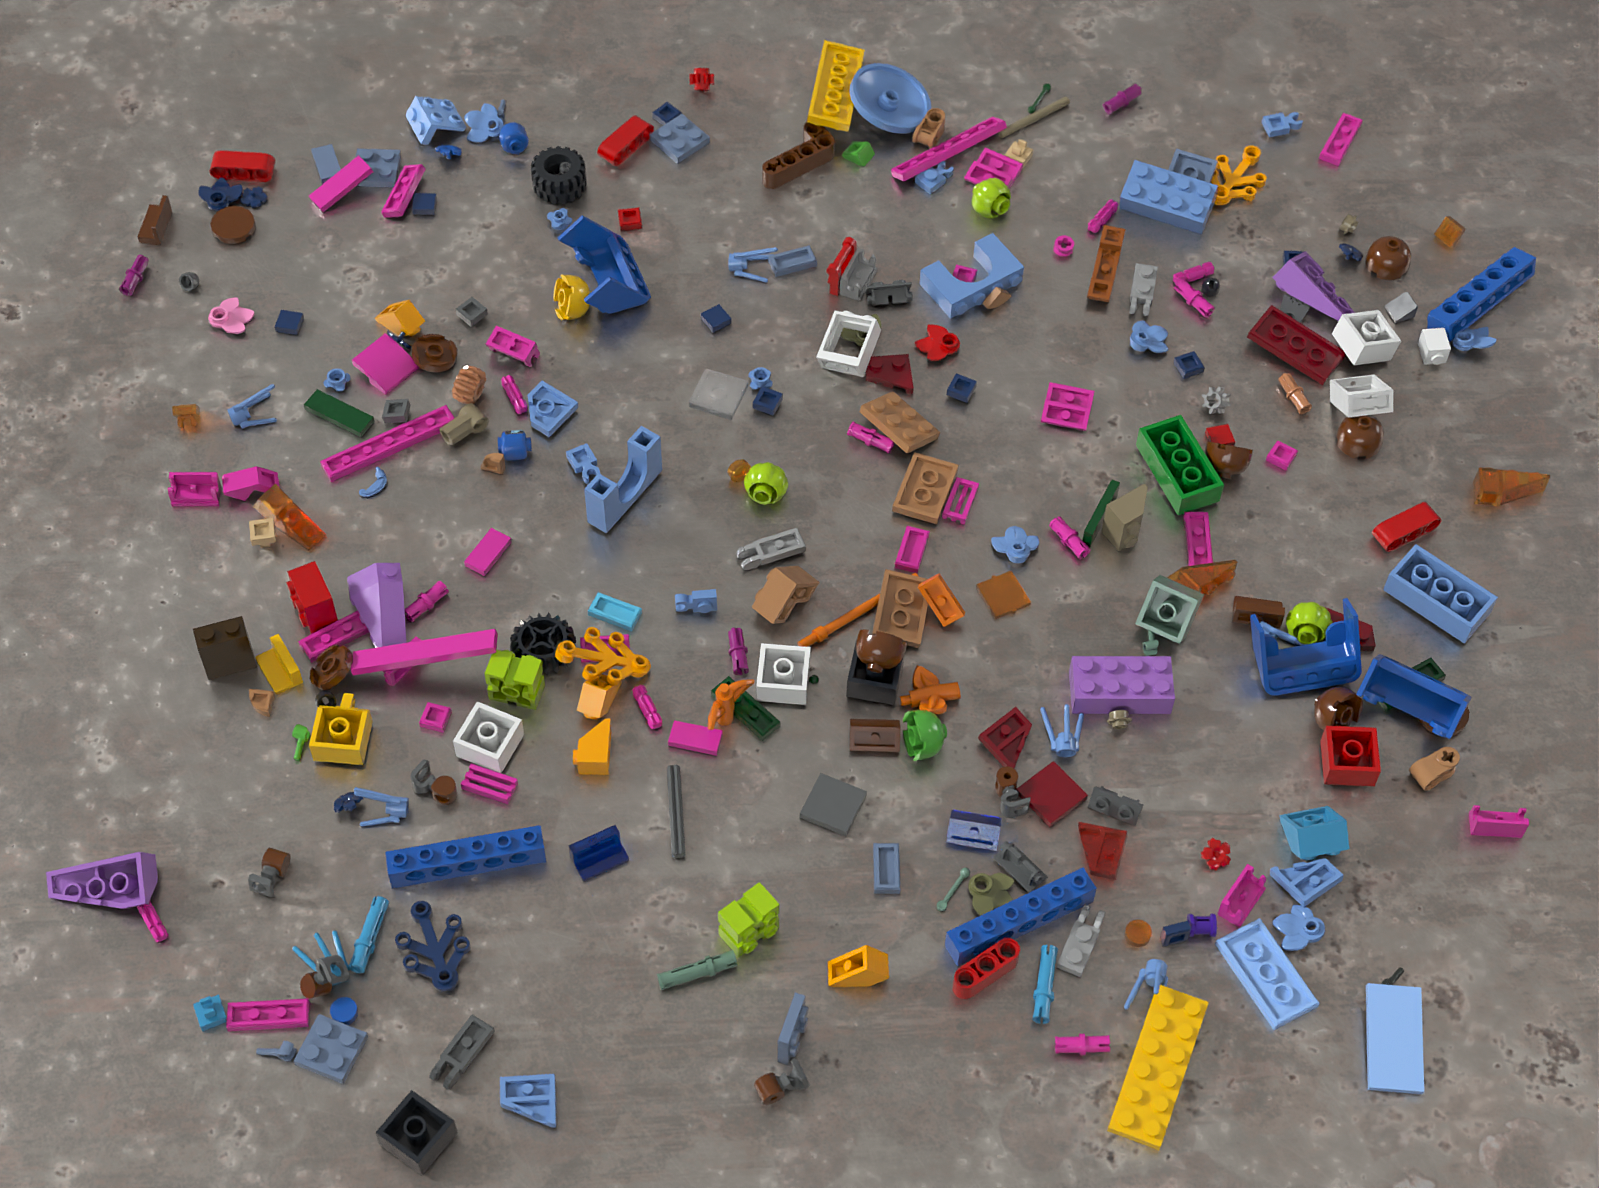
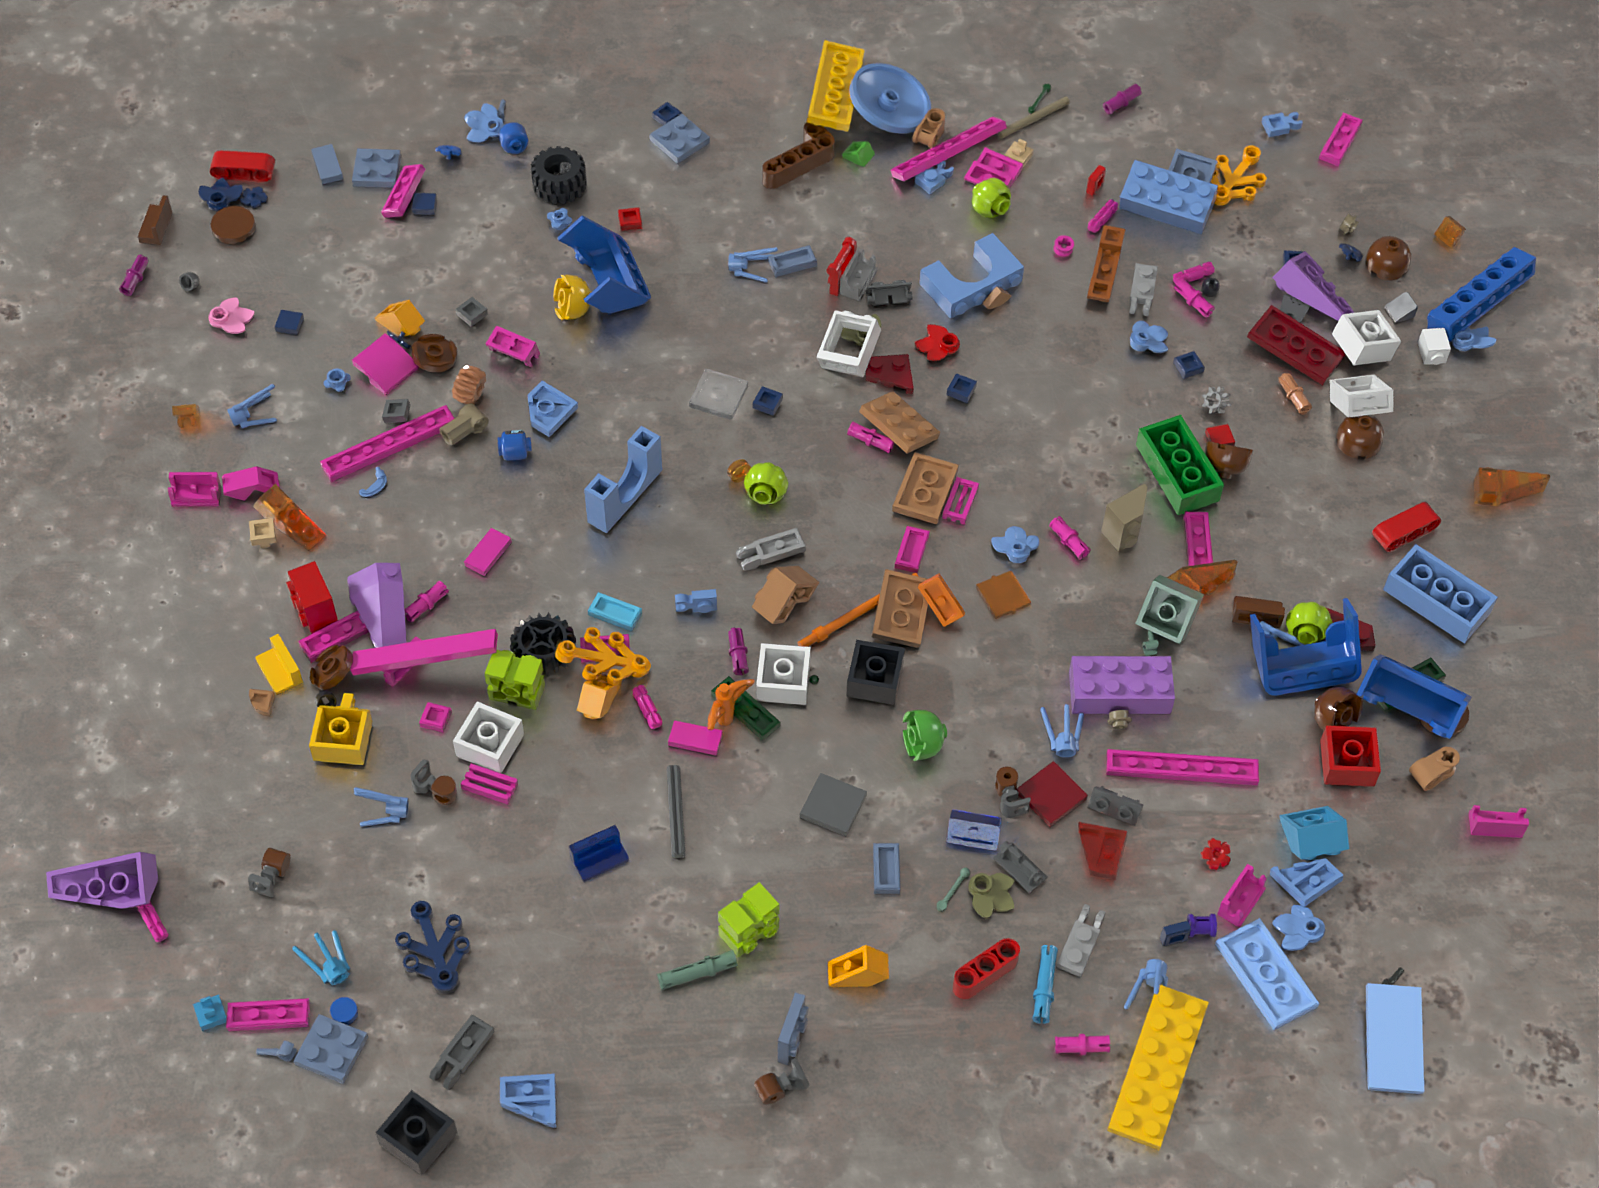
dark brown brick [193,616,257,680] -> none
bright green hand [292,724,310,761] -> none
leg [300,955,350,999] -> none
dark green tile [304,389,375,437] -> none
dark pink tile [309,155,373,212] -> none
dark blue plant [333,792,364,813] -> none
dark azure pin [348,896,389,974] -> none
blue brick [385,825,546,889] -> none
light blue bracket [405,96,466,145] -> none
medium nougat tile [481,453,506,474] -> none
dark pink axle [501,375,528,414] -> none
medium blue plate [566,443,600,484] -> none
light orange slope [573,718,612,775] -> none
red beam [597,115,654,167] -> none
red gear [689,68,714,91] -> none
dark blue tile [700,304,732,333] -> none
medium blue plate [749,367,773,390] -> none
reddish brown panel [849,719,901,752] -> none
reddish brown cylinder [856,629,907,673] -> none
orange plant [900,665,961,714] -> none
blue brick [945,867,1097,967] -> none
dark pink tile [953,264,977,282] -> none
dark red wing [978,707,1032,768] -> none
dark pink slope [1041,382,1095,431] -> none
dark green tile [1082,480,1120,548] -> none
clear orange tile [1124,919,1152,947] -> none
dark pink tile [1266,440,1298,471] -> none
none -> red tile [1086,165,1106,196]
none -> dark pink tile [1106,749,1259,785]

